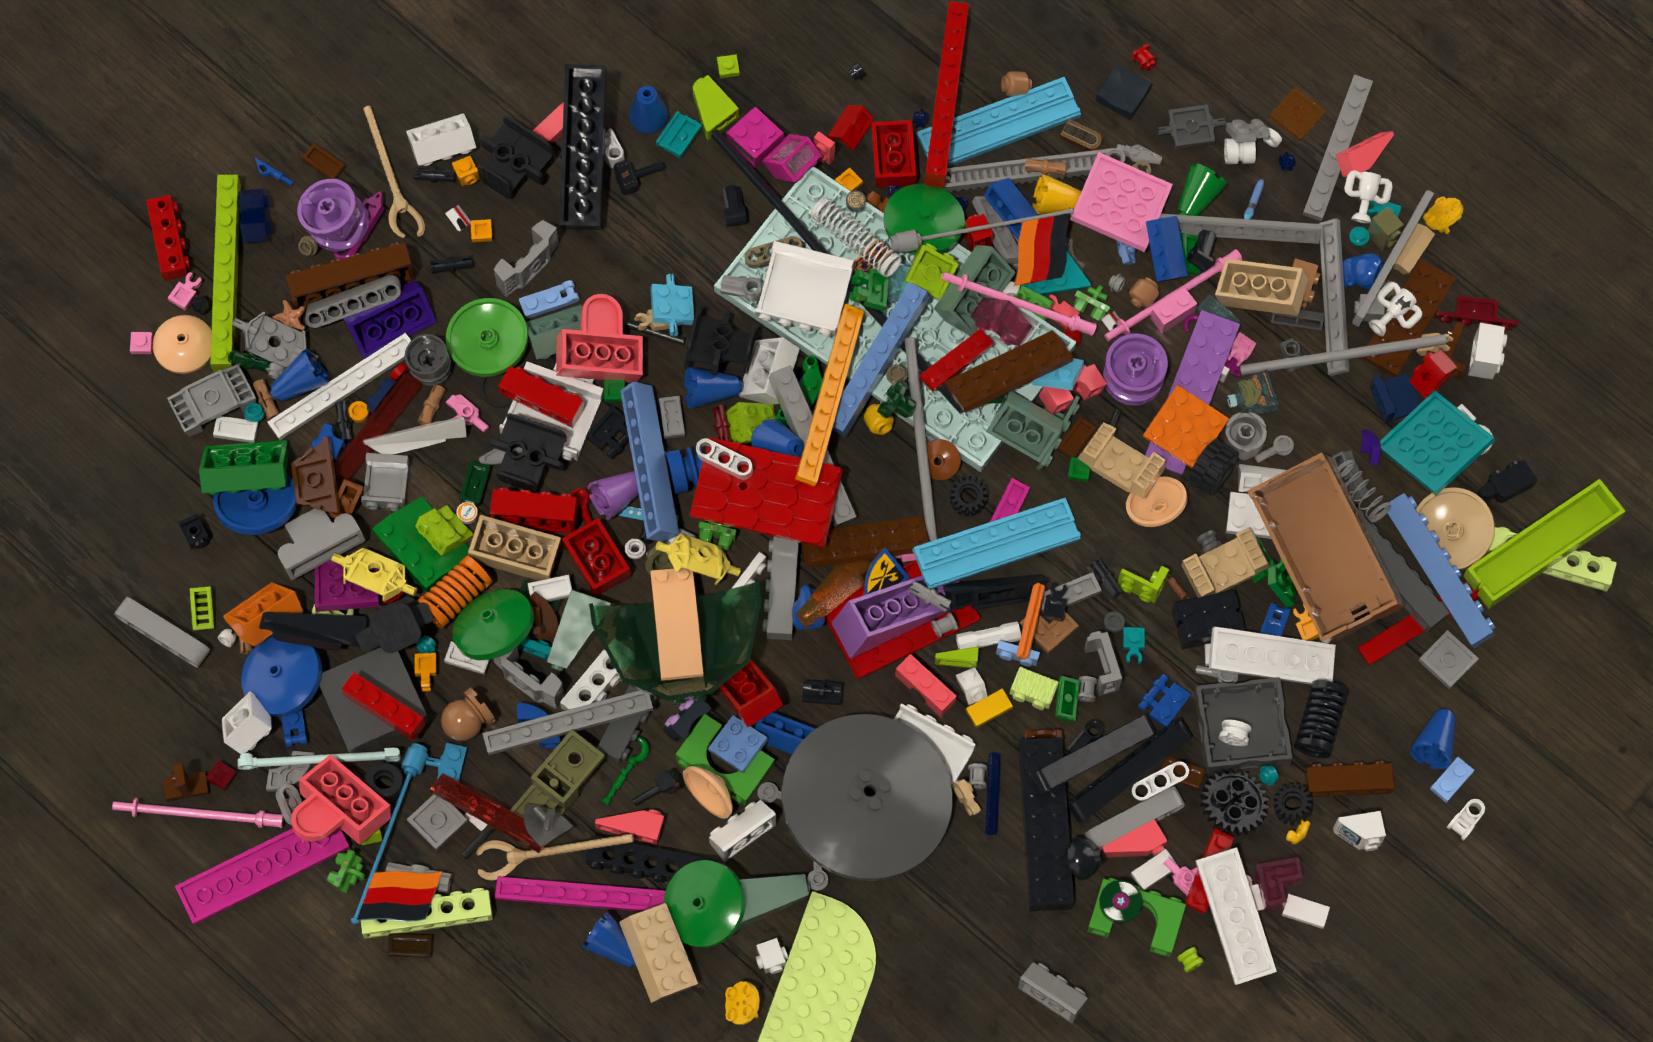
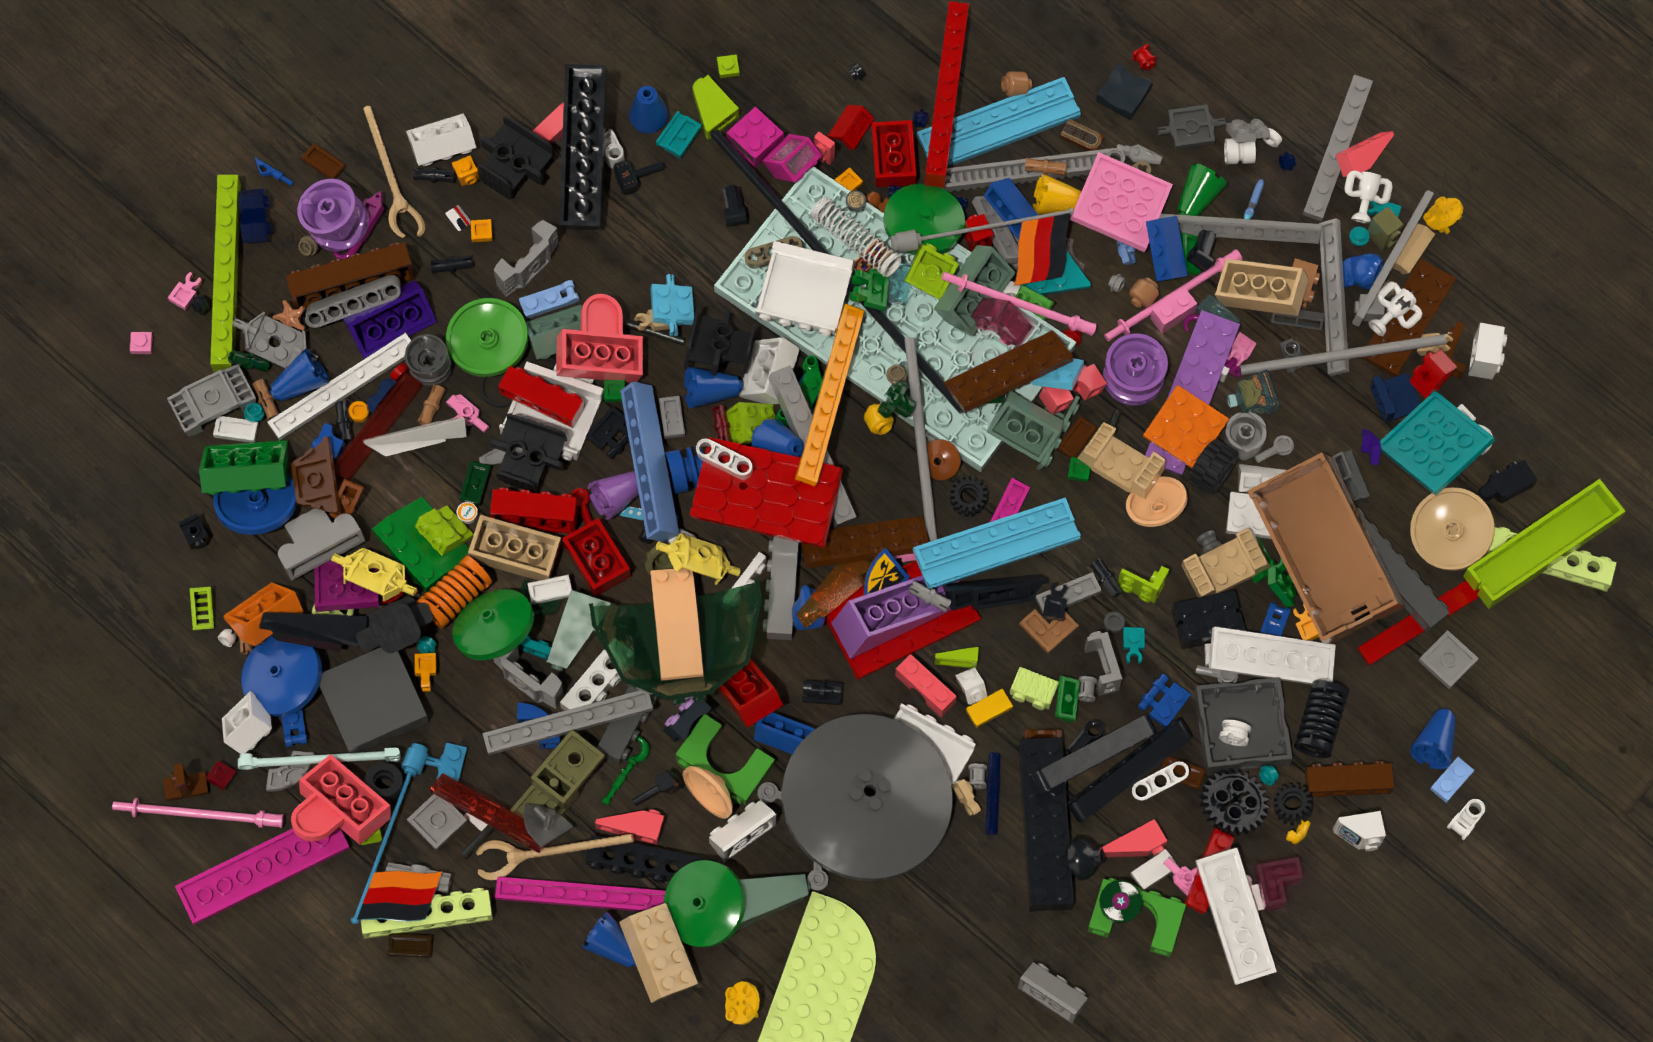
light grey beam [114,597,210,668] -> none
red brick [146,195,190,281] -> none
light nougat dish [153,315,212,374] -> none
light grey plate [266,363,286,379] -> none
light grey plate [276,784,302,825] -> none
bright green hips [327,850,365,894] -> none
red brick [341,672,426,741] -> none
light grey panel [361,453,410,511] -> none
medium nougat tile [440,688,495,741] -> none
white plate [444,641,490,675] -> none
reddish brown shield [527,591,559,639] -> none
white plate [625,538,646,559] -> none
bright green hips [698,521,737,550] -> none
medium blue plate [708,715,768,773] -> none
light grey piece [720,275,762,302] -> none
white brick [755,938,788,974] -> none
medium blue brick [832,282,929,438] -> none
red plate [919,329,994,392] -> none
light grey bush [931,612,958,638] -> none
white axle [956,621,1021,650] -> none
light blue plate [996,640,1040,667] -> none
orange axle [1016,583,1045,660] -> none
coral plate [1049,294,1080,330] -> none
bright green hips [1073,285,1112,321] -> none
light grey beam [1085,786,1186,848] -> none
sticker [1102,311,1123,338] -> none
nougat piece [1167,574,1189,601] -> none
lime wheel [1177,947,1204,973] -> none
clear orange plate [1269,87,1326,141] -> none
white tile [1282,894,1330,929] -> none
light grey piece [1337,459,1391,522] -> none
medium blue brick [1384,493,1496,648] -> none
dark red bracket [1434,296,1519,330] -> none

